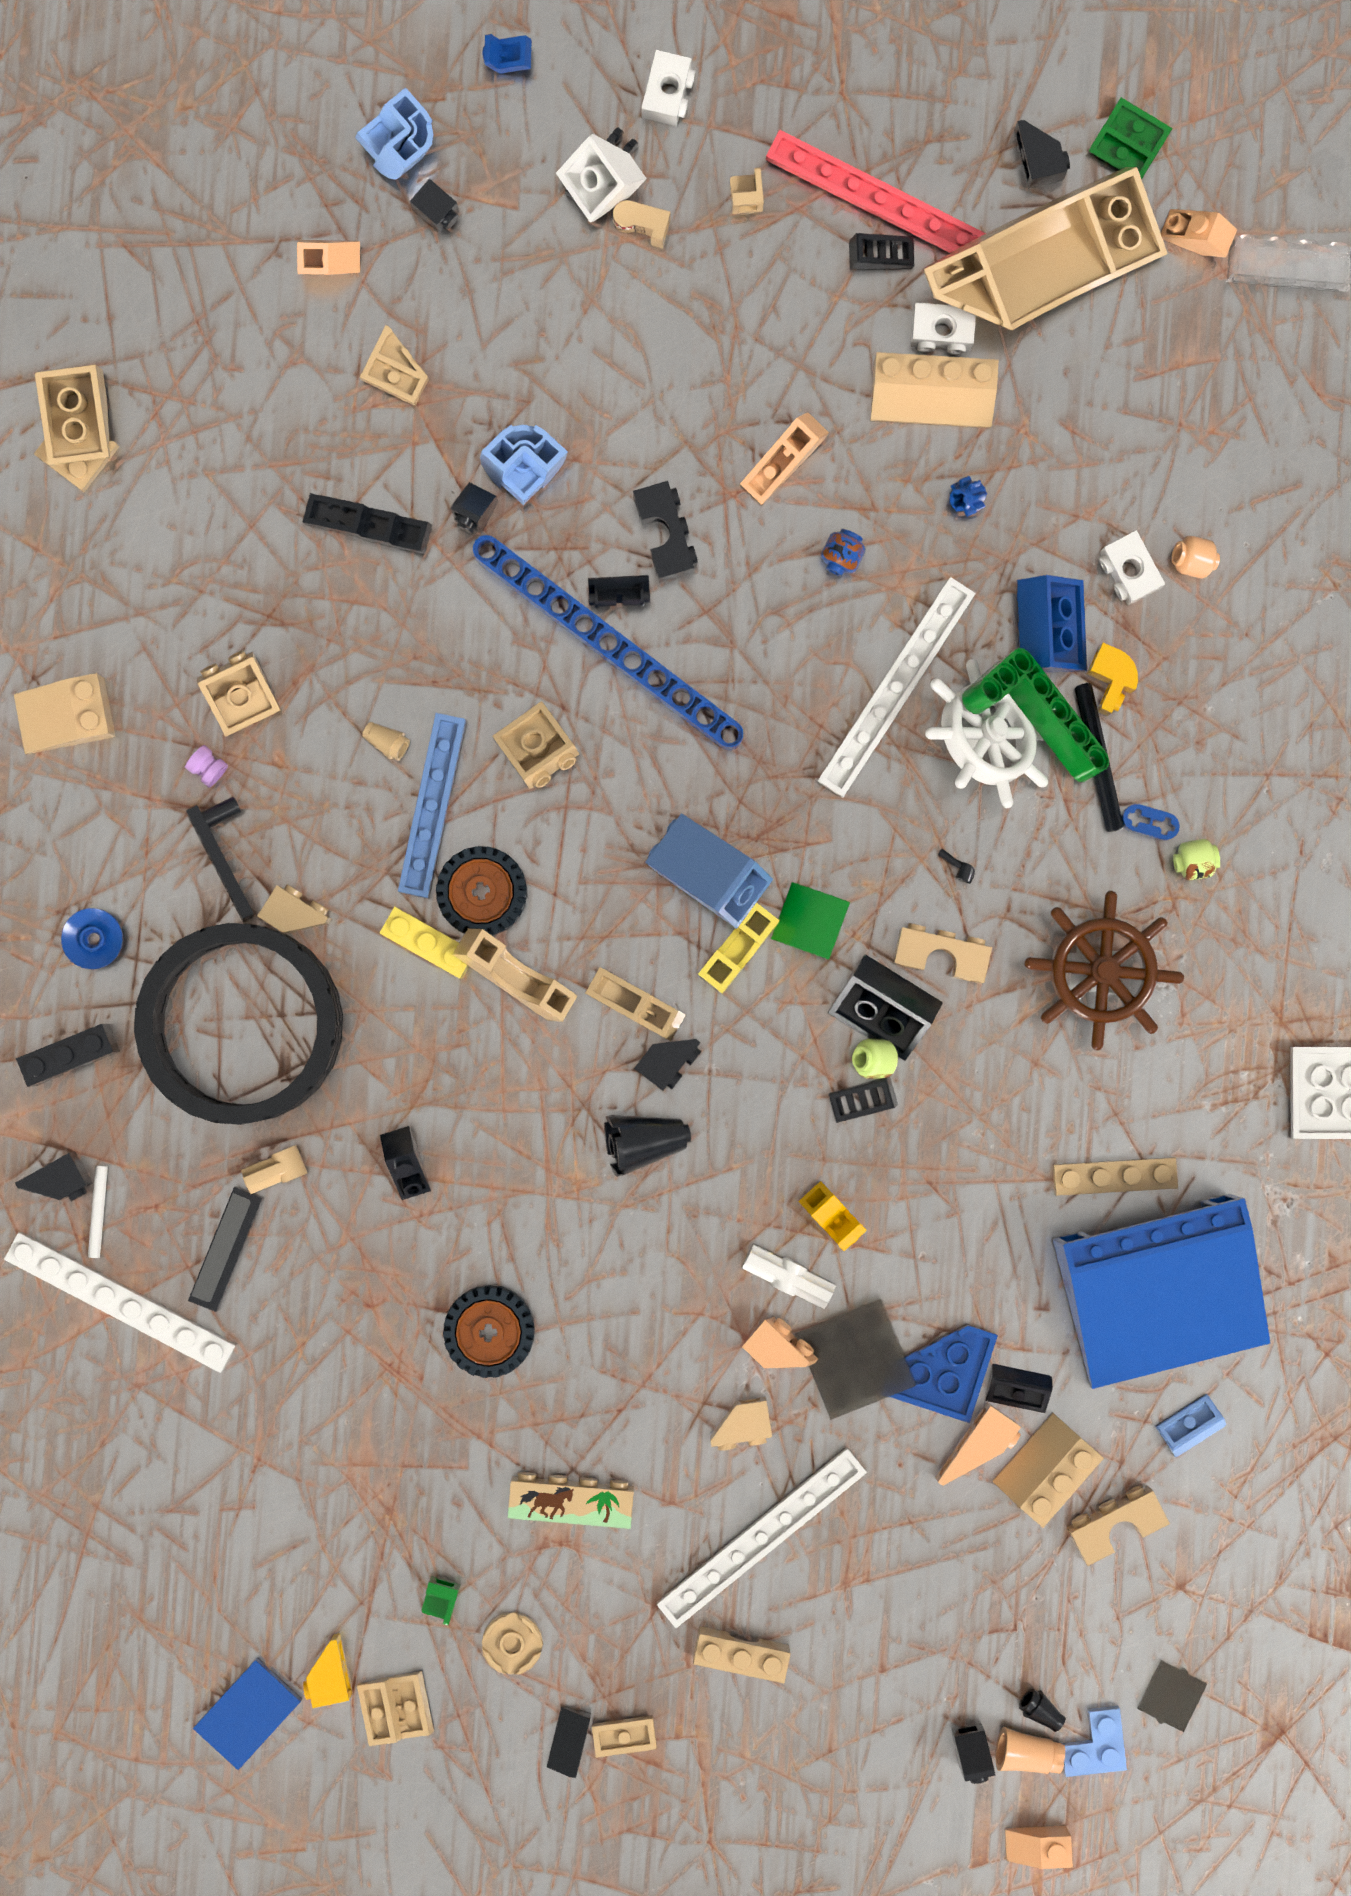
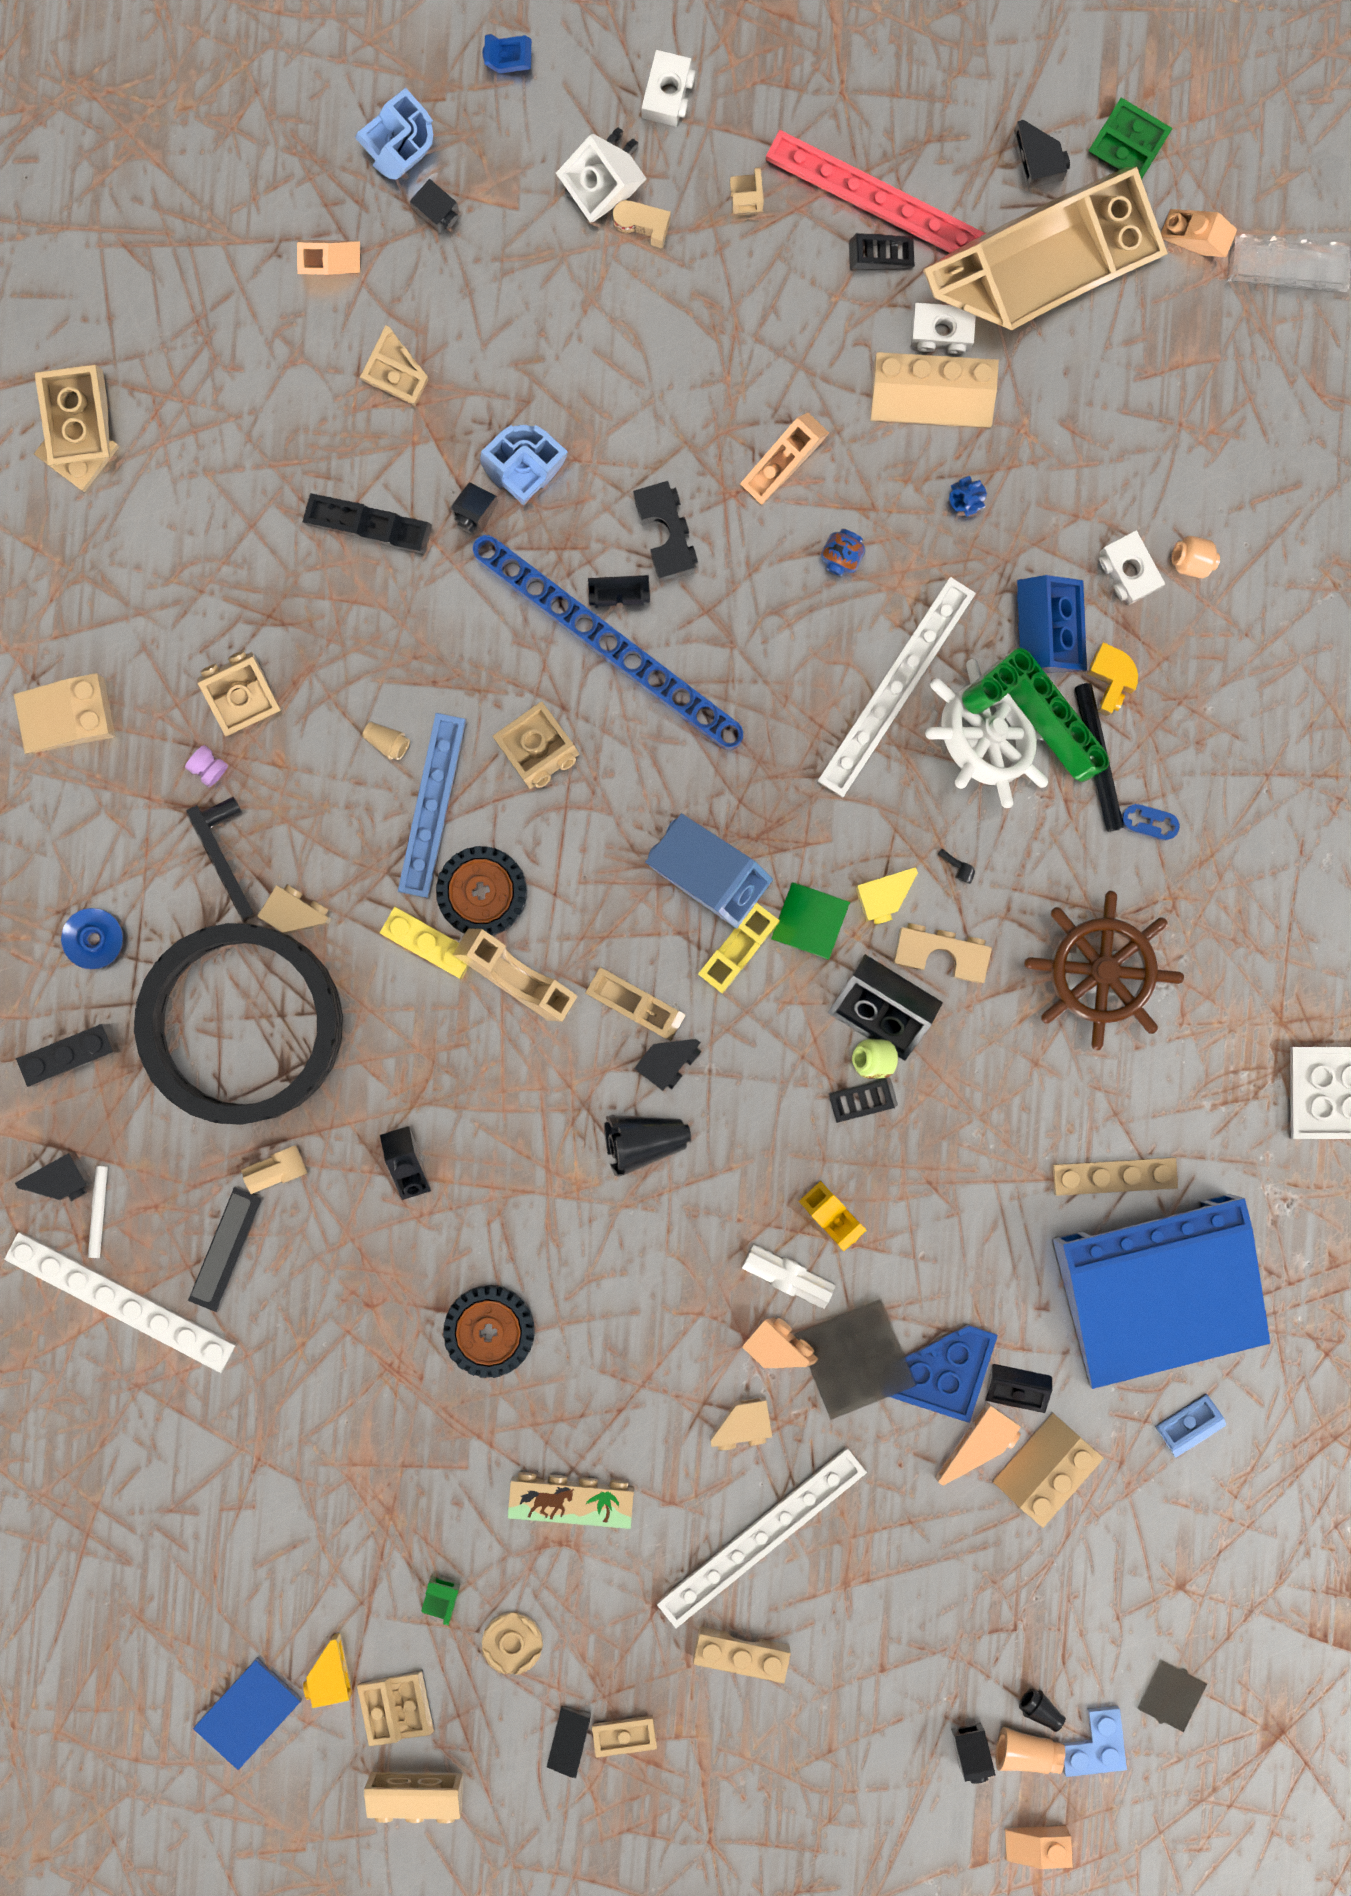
tan arch [1067,1485,1170,1566] -> none
yellowish green head [1173,839,1220,881] -> none
none -> tan slope [364,1772,463,1824]
none -> light yellow slope [856,867,918,925]

